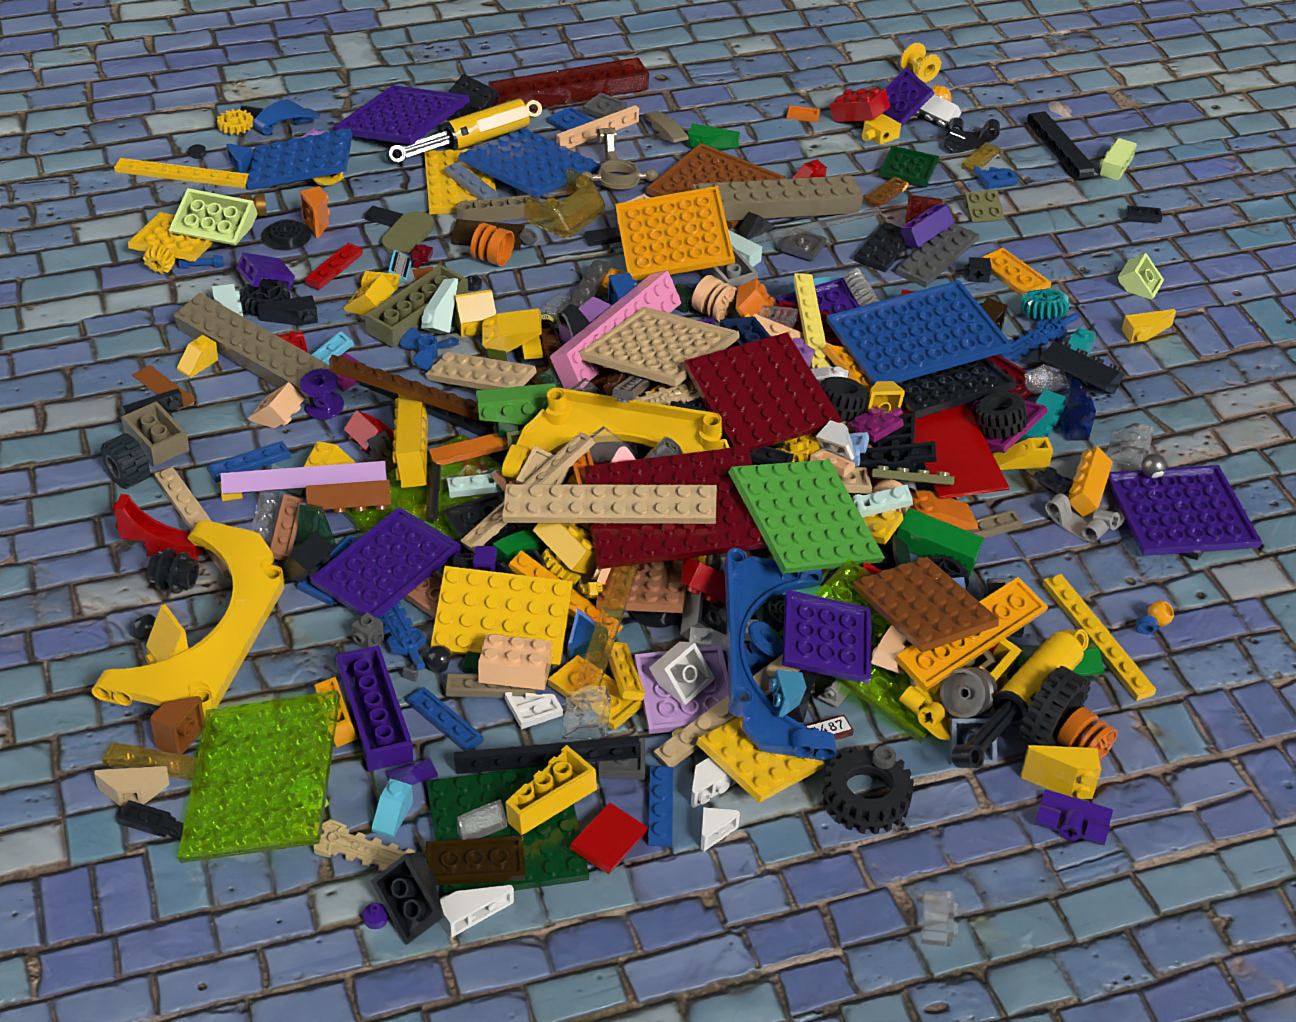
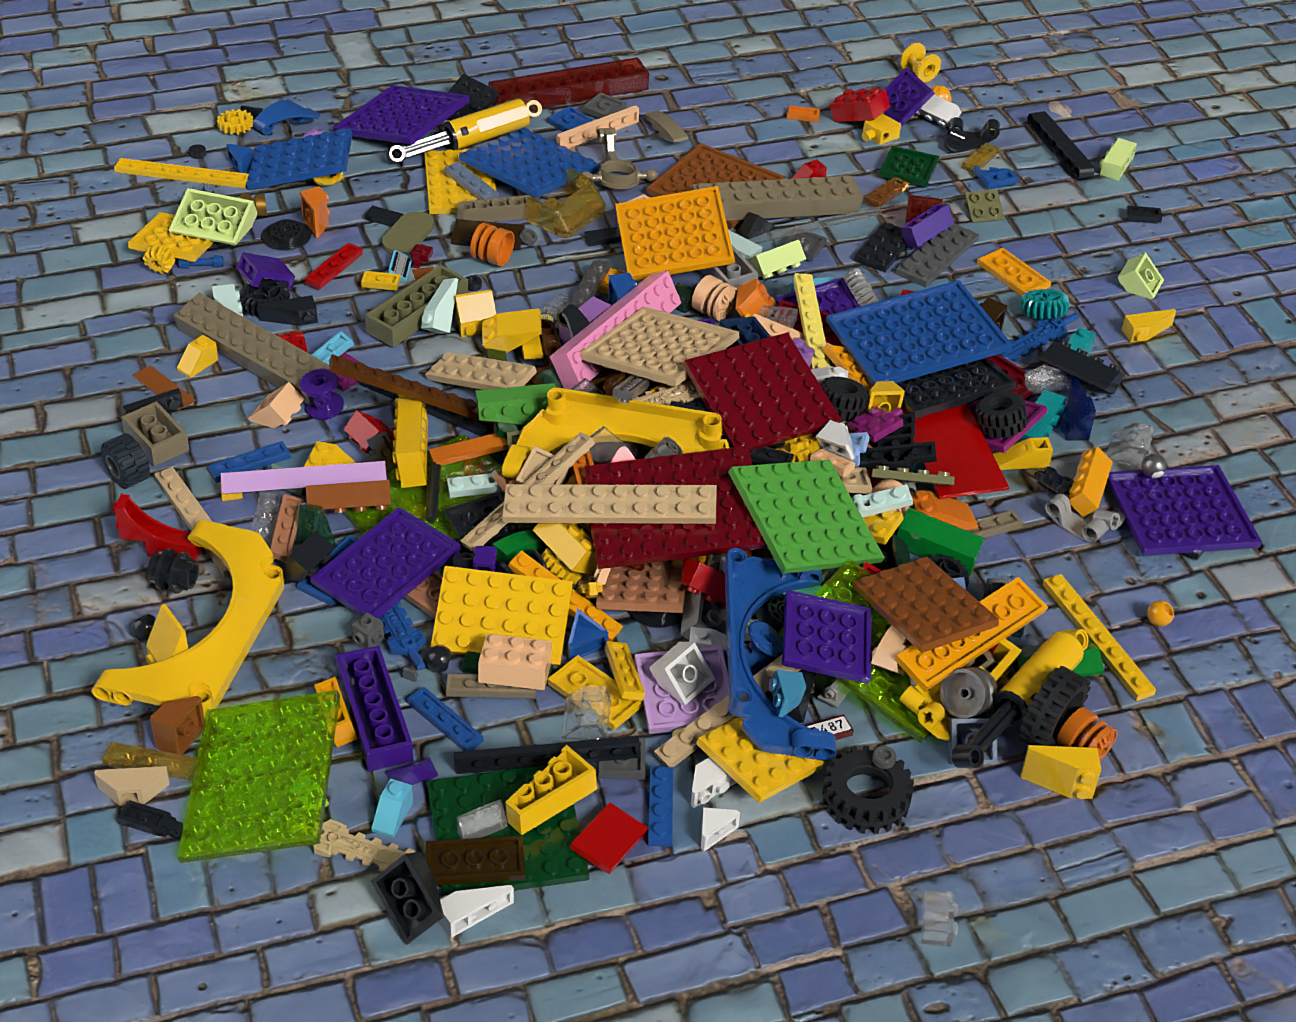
yellow slope [343,274,396,316] -> none
dark purple tile [363,903,388,929] -> none
blue piece [400,327,459,371] -> none
white wing [505,692,563,729] -> none
clear yellow tile [574,564,640,698] -> none
green slope [687,123,740,149] -> none
black brick [964,257,992,283] -> none
dark purple panel [1035,789,1113,845] -> none
blue tile [1136,616,1158,635] -> none
none -> yellowish green brick [748,240,806,280]

